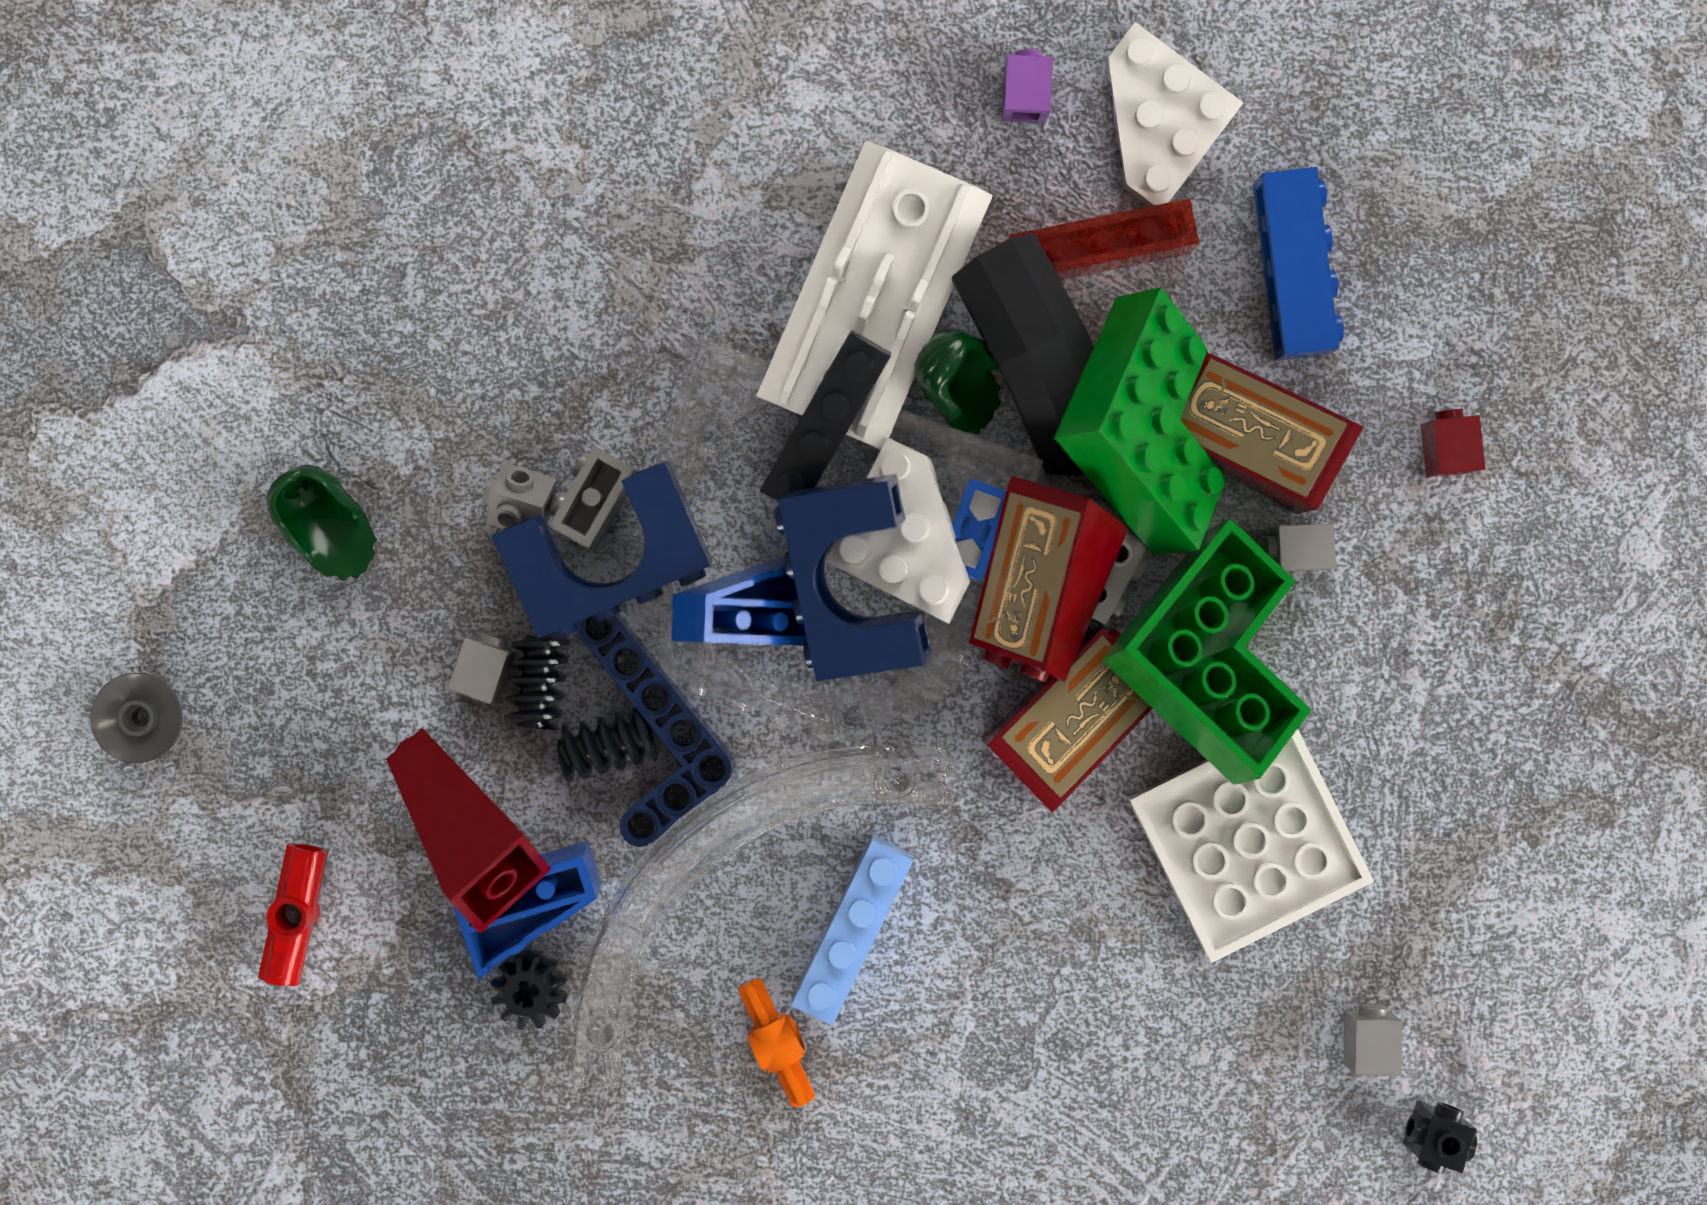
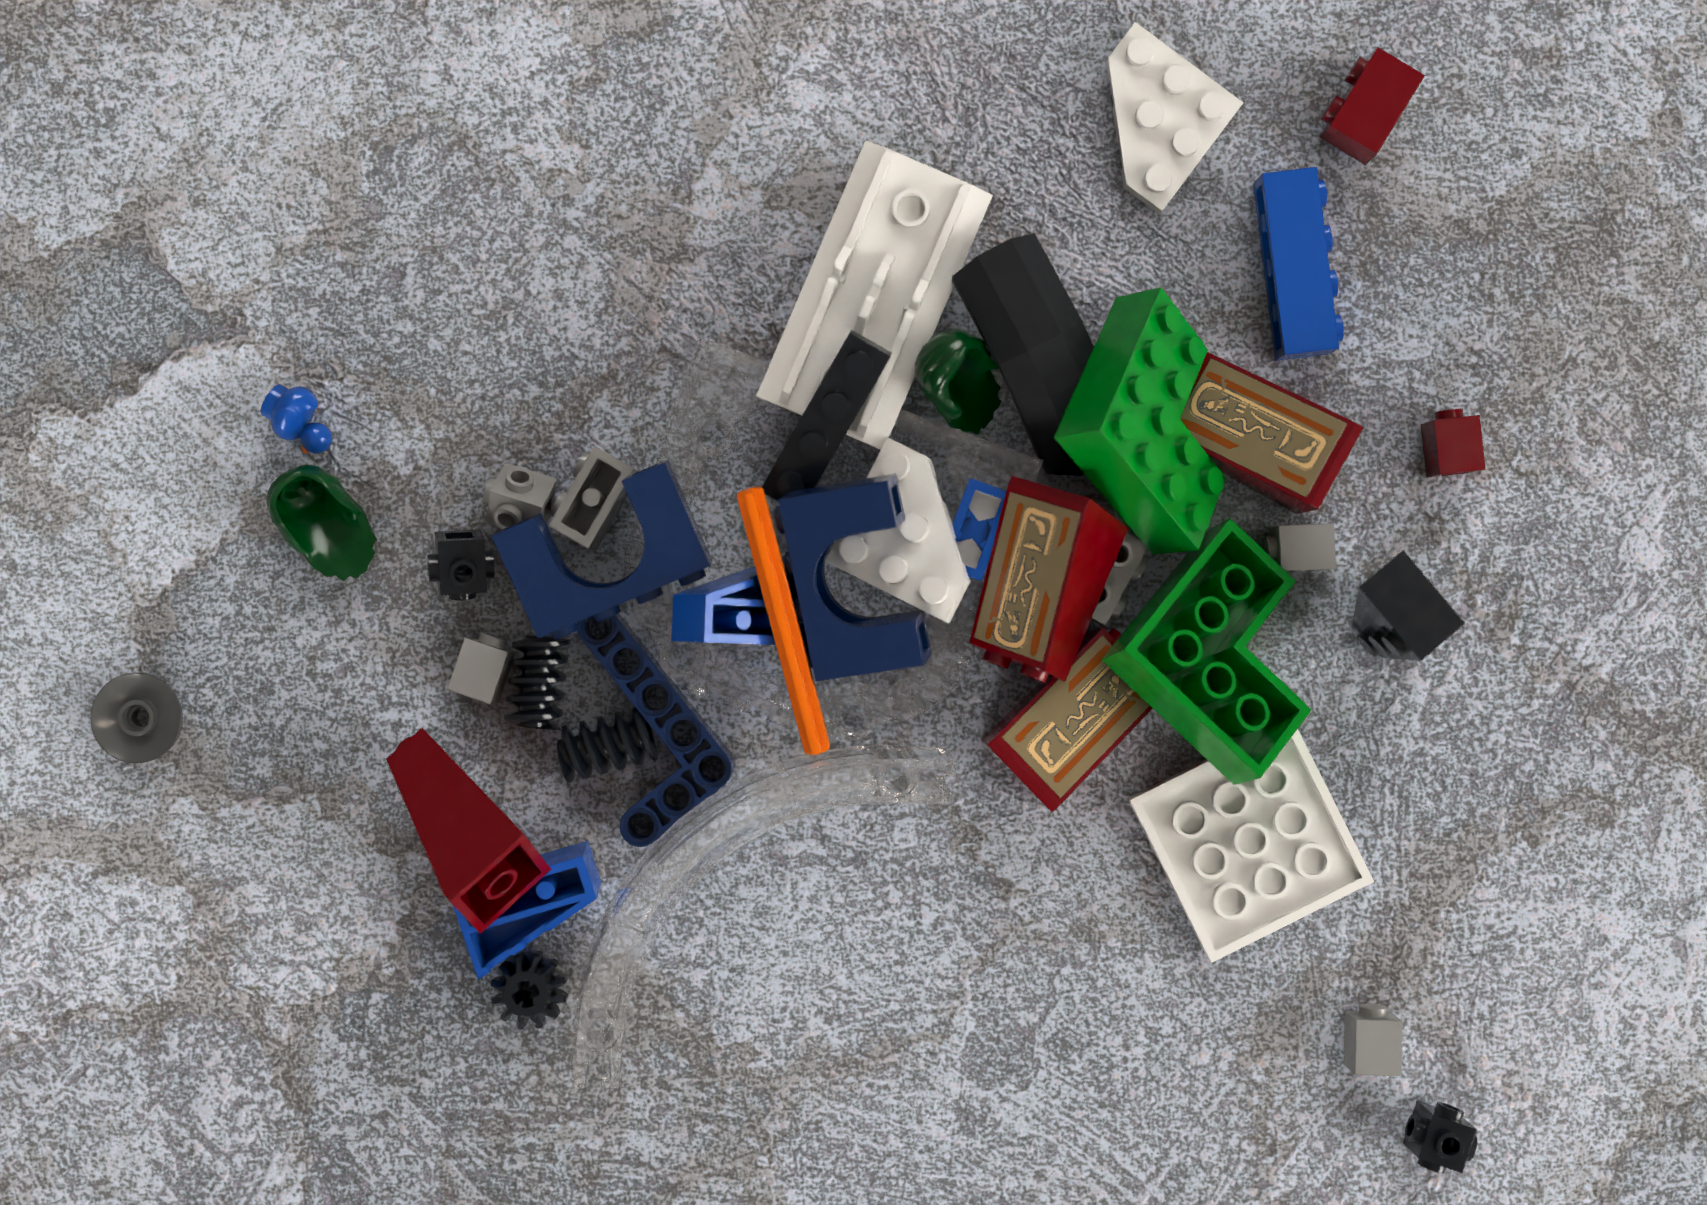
red piece [258,843,329,986] -> none
orange axle [738,978,815,1108] -> none
light blue brick [791,834,914,1026] -> none
medium lavender brick [1001,49,1053,124] -> none
clear red brick [1007,198,1199,280] -> none
none -> blue animal [260,384,332,454]
none -> black brick [427,529,495,601]
none -> orange axle [736,487,830,755]
none -> dark red brick [1319,47,1425,165]
none -> black wedge [1353,550,1465,661]

